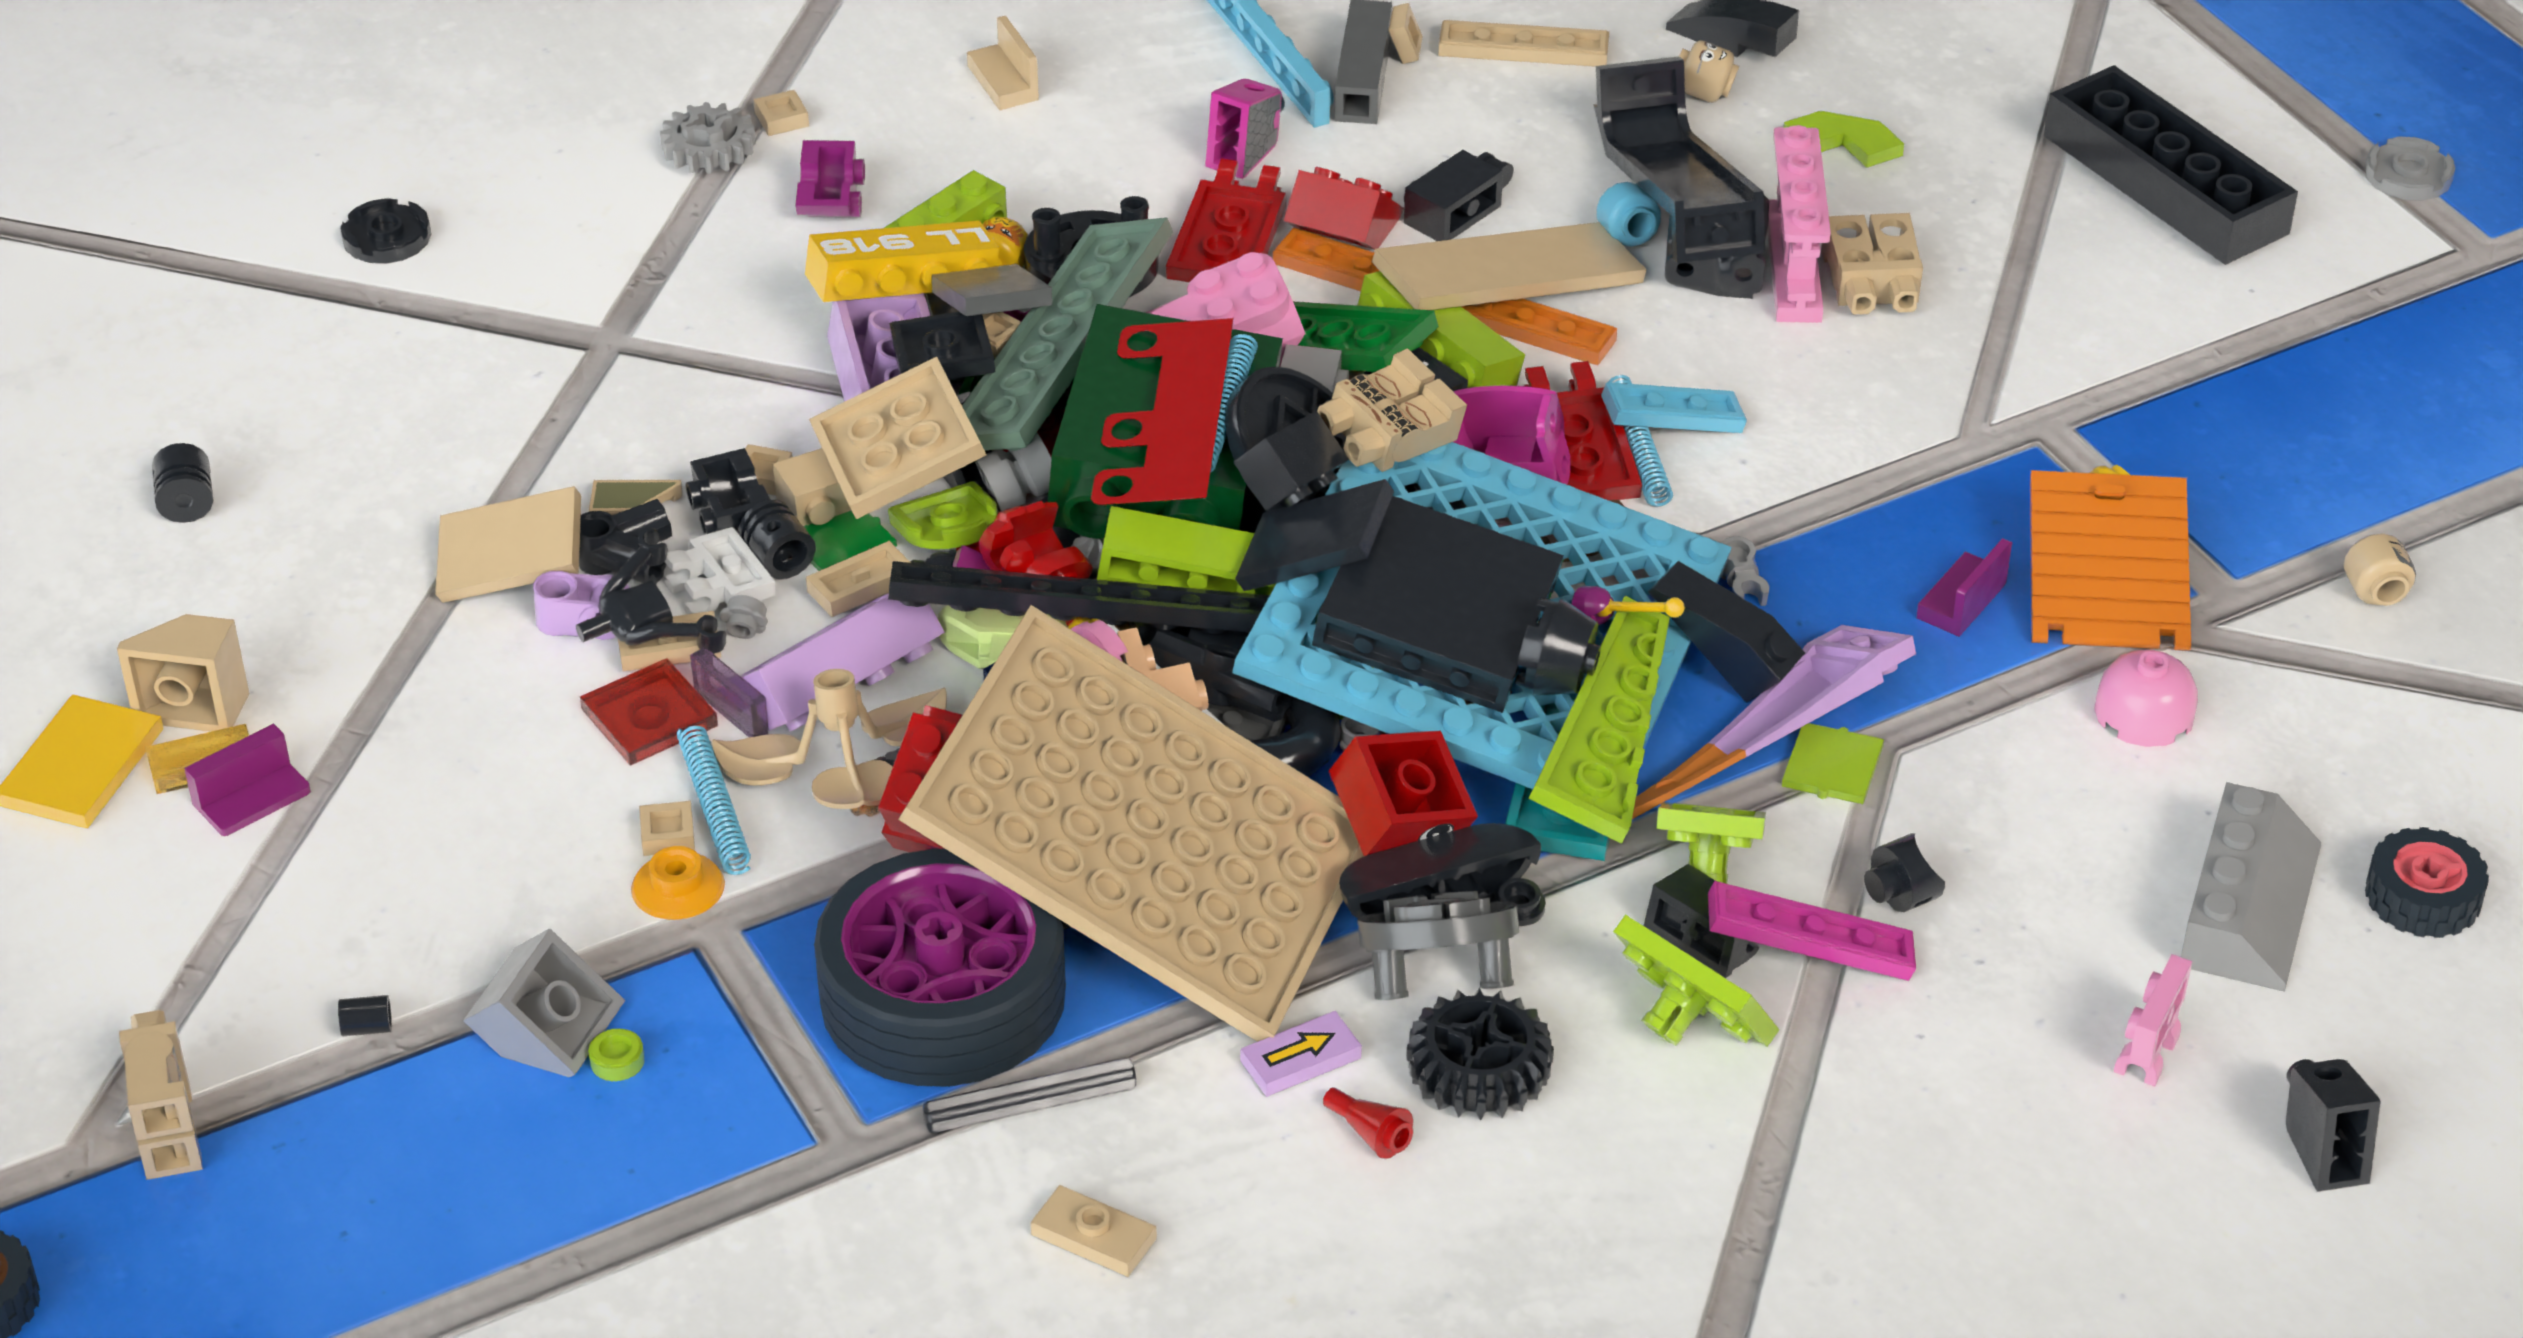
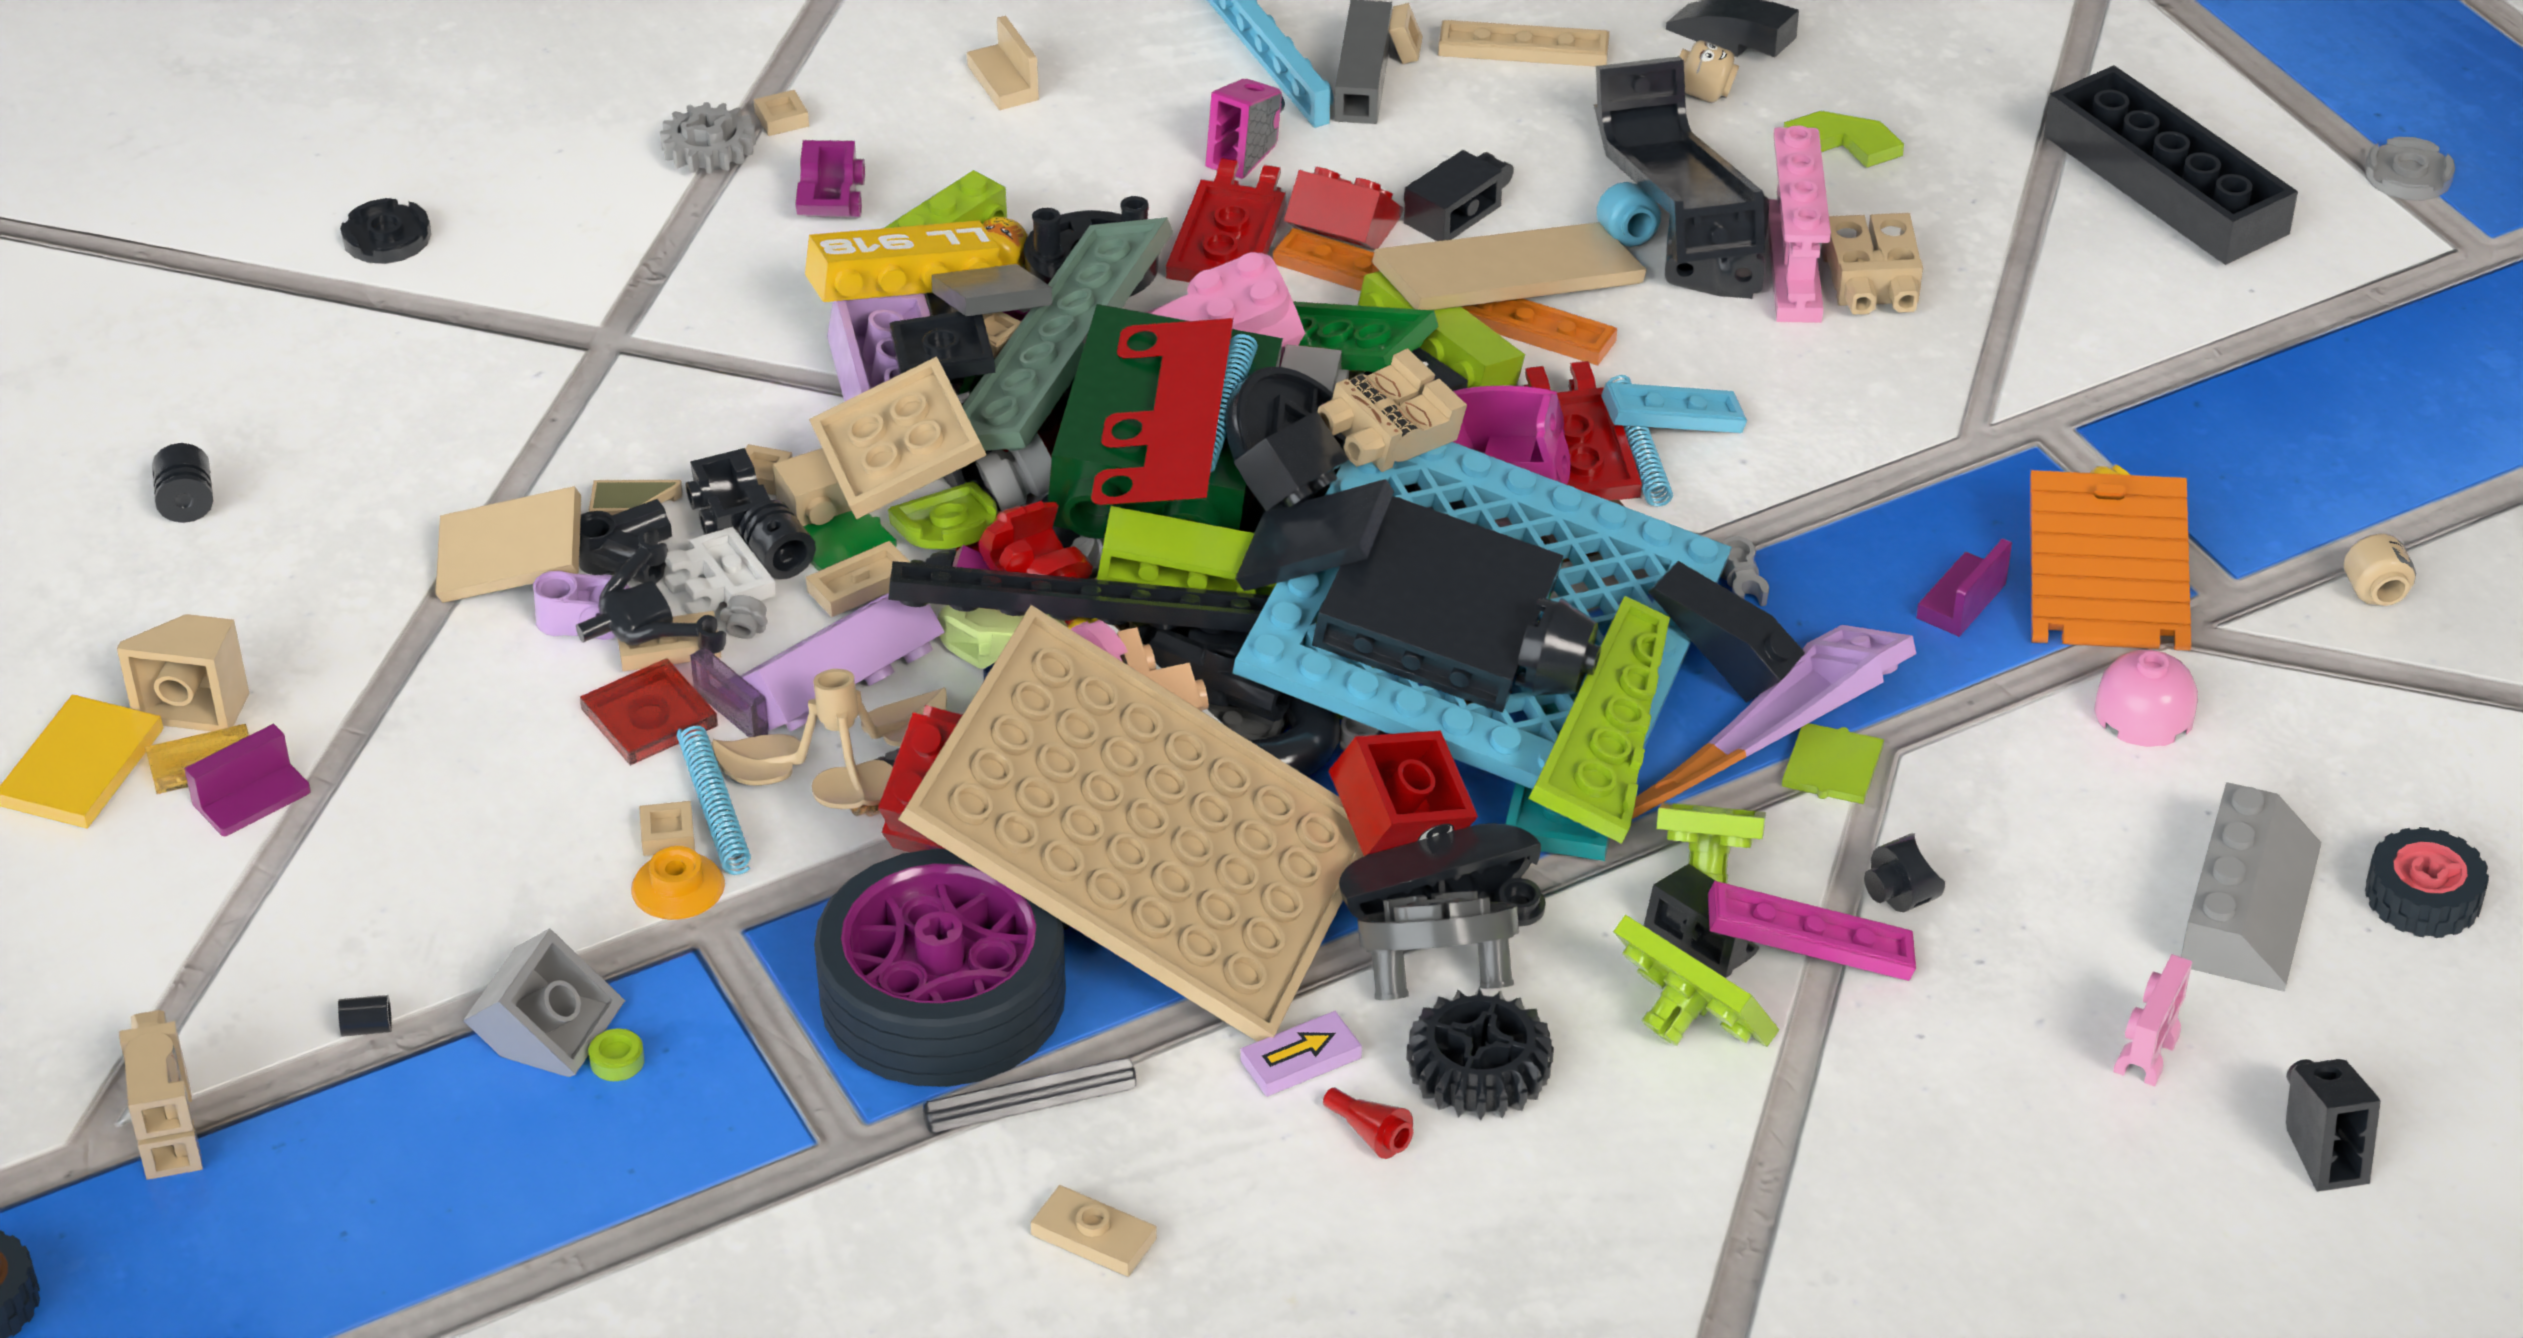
hinge [1572,586,1685,625] -> none

